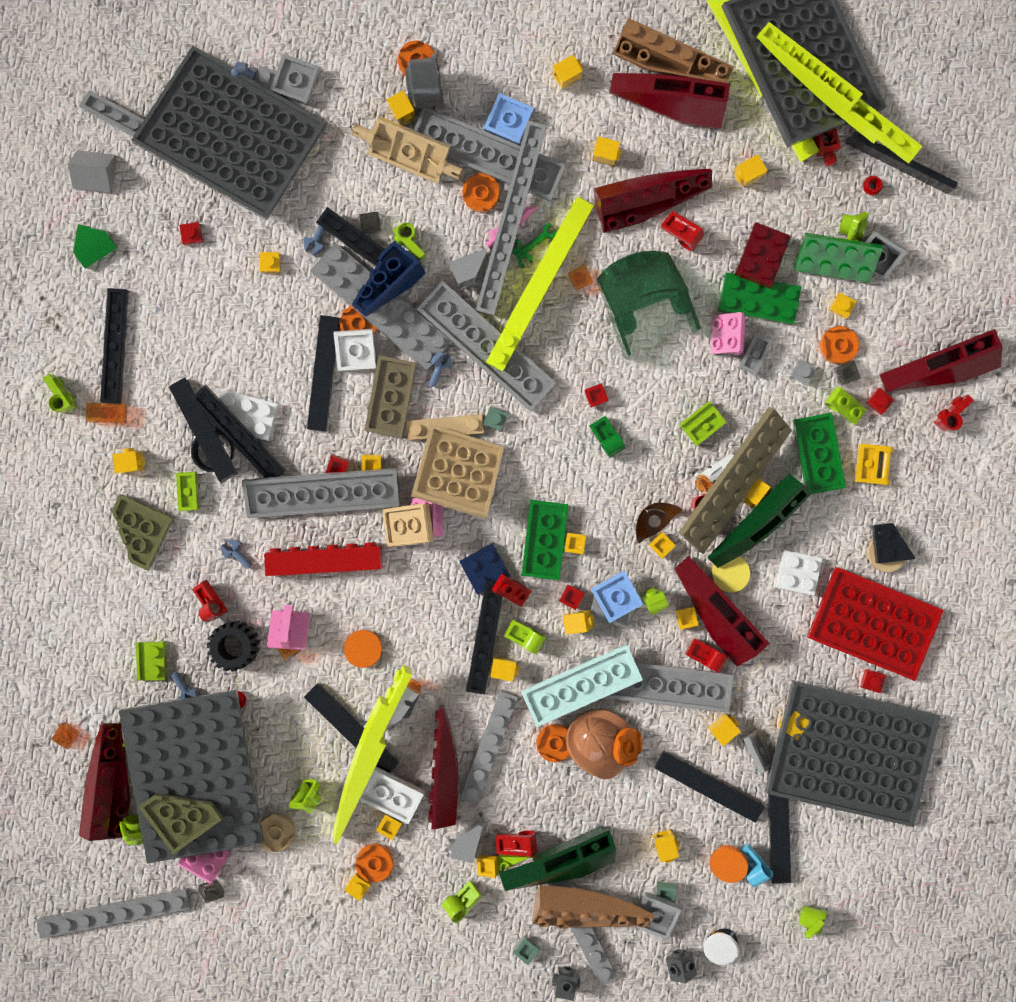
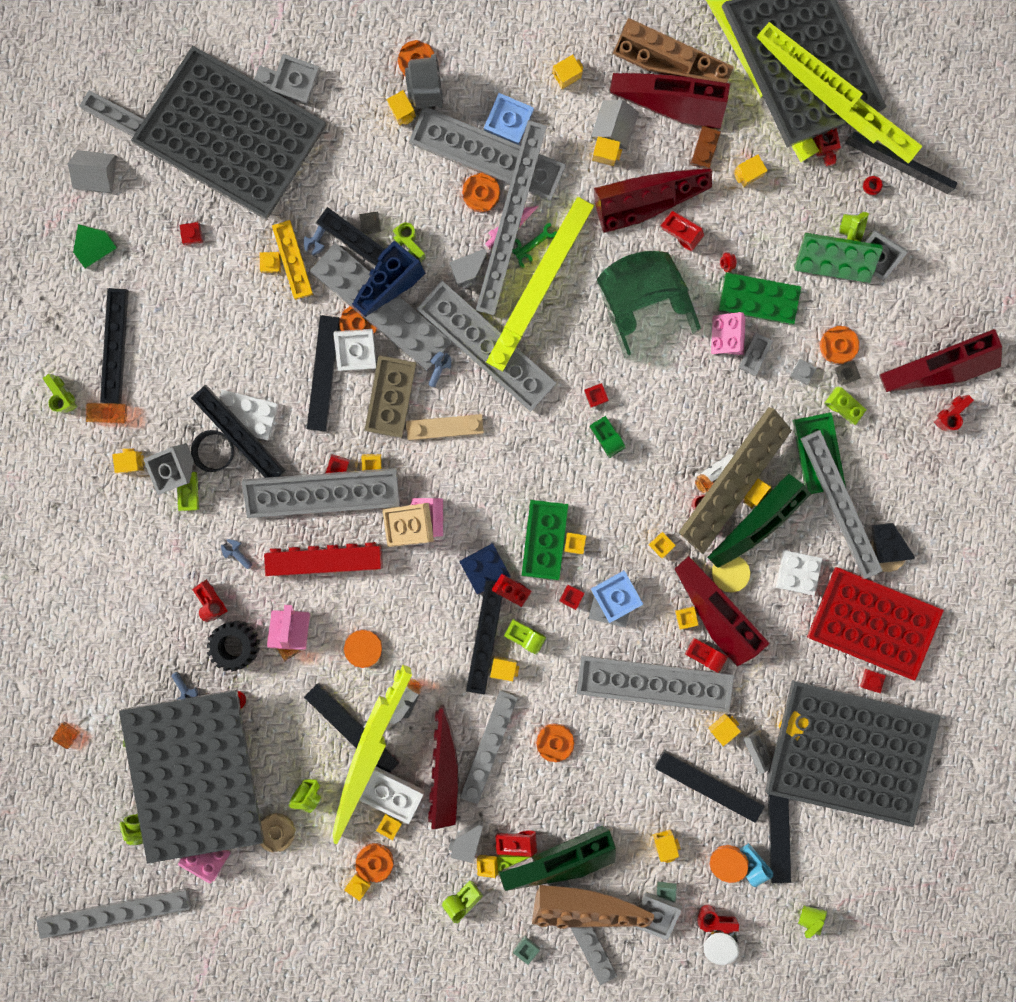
dark red wedge [79,723,130,841] -> none
olive plate [112,494,174,570] -> none
lime plate [136,641,167,681] -> none
olive plate [138,793,223,854] -> none
black tile [168,377,238,483] -> none
clear smoke plate [198,879,225,903] -> none
sand blue bar [231,62,256,79] -> none
tan plate [351,116,463,184] -> none
tan plate [411,424,504,519] -> none
sand green plate [483,406,508,431] -> none
light aqua plate [521,644,643,727] -> none
dark grey brick [552,966,581,1001] -> none
yellow brick [563,610,595,634] -> none
nougat piece [566,709,630,779] -> none
clear orange plate [567,265,593,292] -> none
orange tile [613,727,643,767] -> none
reddish brown piece [636,502,682,543] -> none
lime plate [641,587,669,615] -> none
dark grey brick [666,949,697,984] -> none
lime plate [679,401,727,446] -> none
dark red plate [734,222,791,289] -> none
yellow plate [829,292,857,319] -> none
yellow plate [855,443,894,485] -> none
red plate [866,388,894,415] -> none
none -> light grey slope [143,443,194,495]
none -> yellow plate [272,220,314,300]
none -> light grey slope [591,100,639,150]
none -> dark orange plate [690,126,721,169]
none -> red plate [697,905,739,933]
none -> red plate [720,252,736,272]
none -> light grey plate [800,430,882,579]

